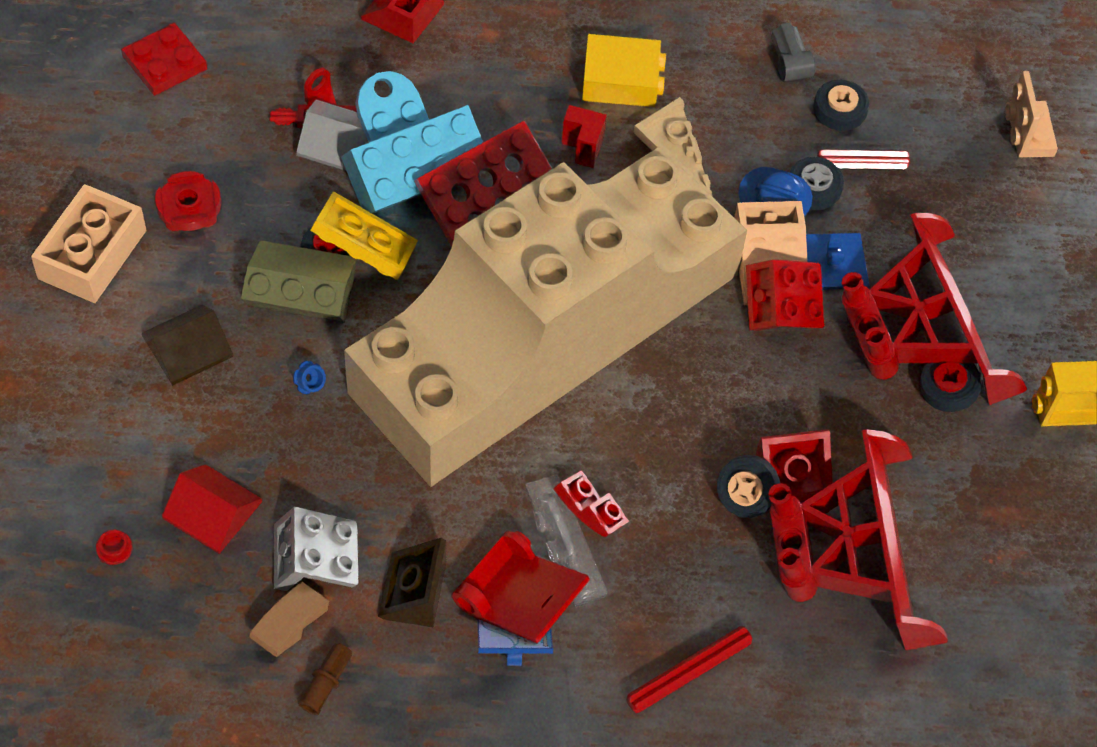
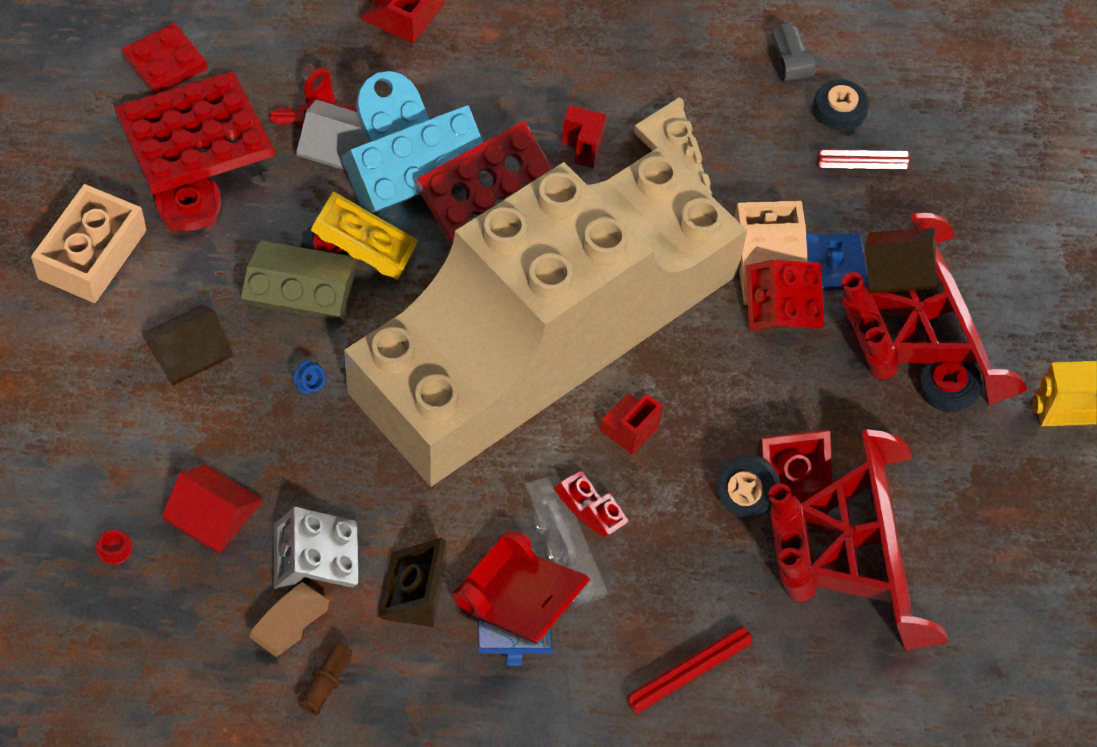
yellow brick [582,34,666,107] -> none
blue piece [738,167,813,216] -> none
black wheel [789,157,844,210] -> none
light nougat bracket [1005,71,1058,157] -> none
none -> red piece [114,71,275,195]
none -> red piece [600,393,663,455]
none -> dark brown slope [865,228,937,293]

